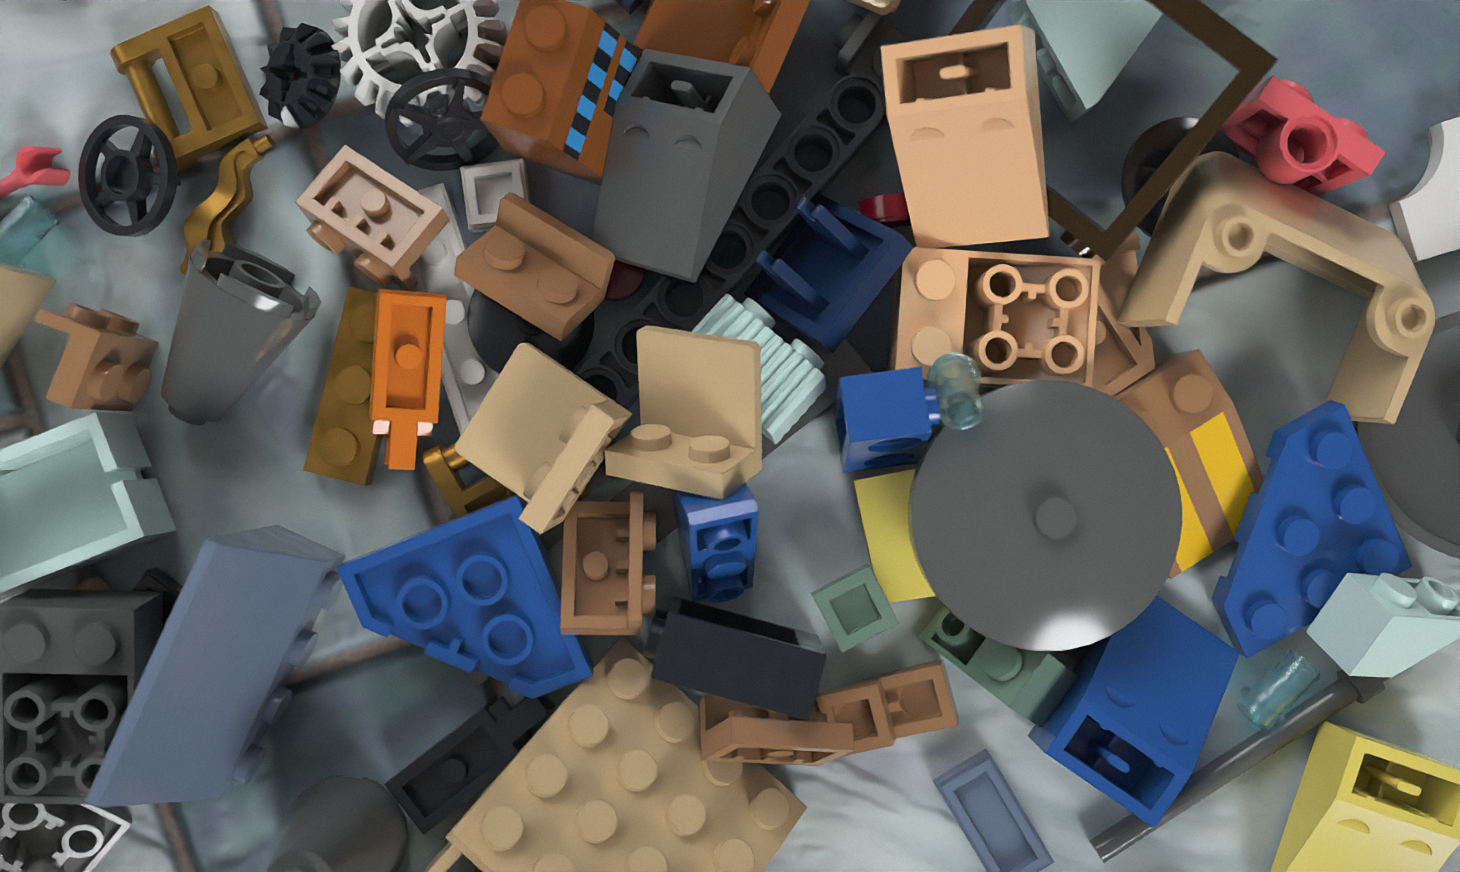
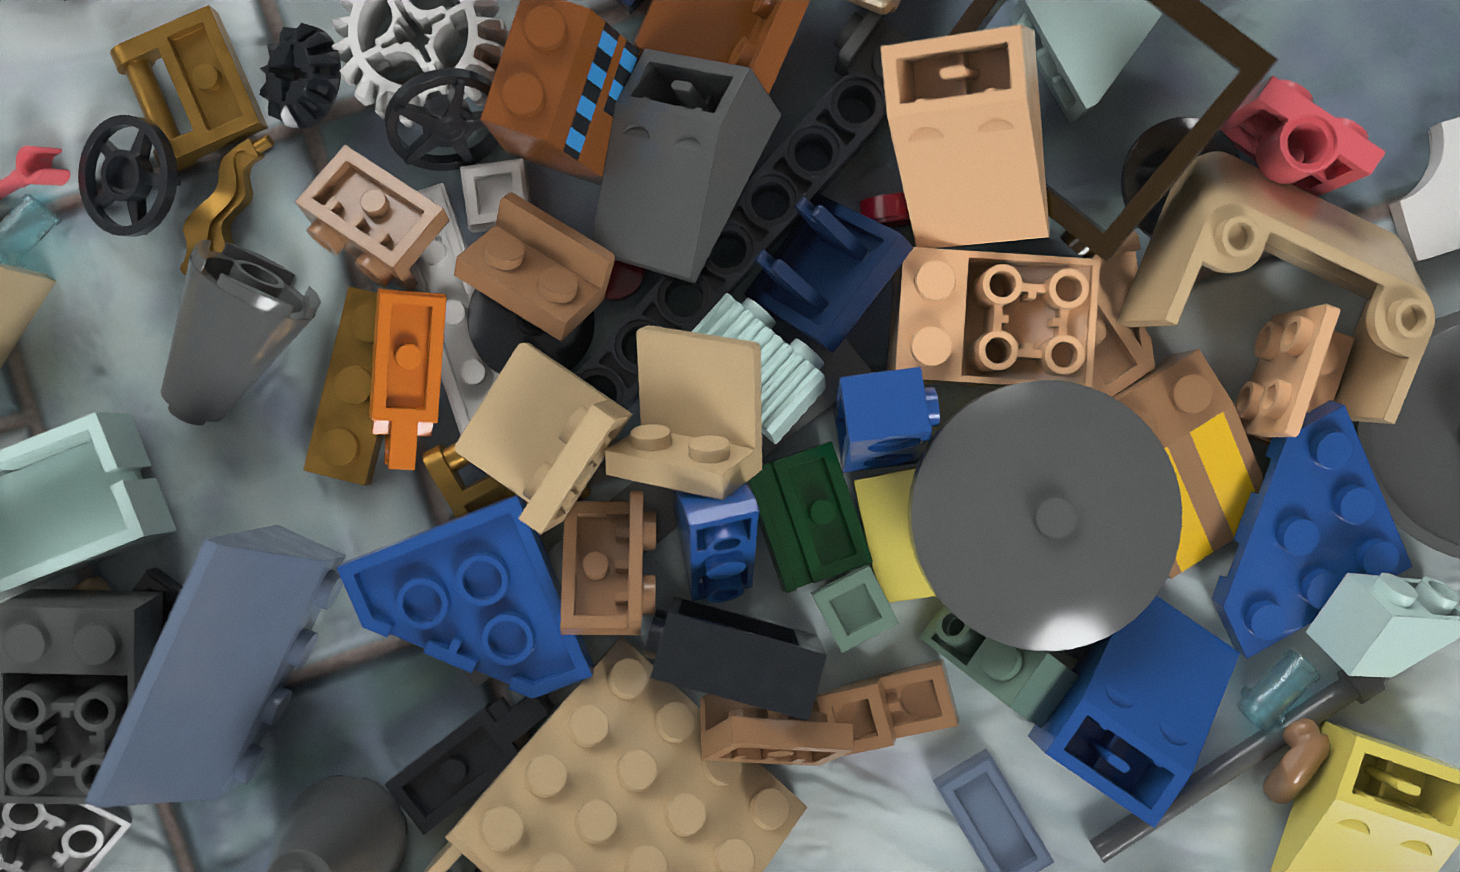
medium nougat bracket [35,302,159,411] -> none
clear light blue pin [926,352,984,430] -> none
none -> dark green plate [746,441,873,593]
none -> light nougat bracket [1235,304,1355,445]
none -> medium nougat arm [1263,718,1330,804]

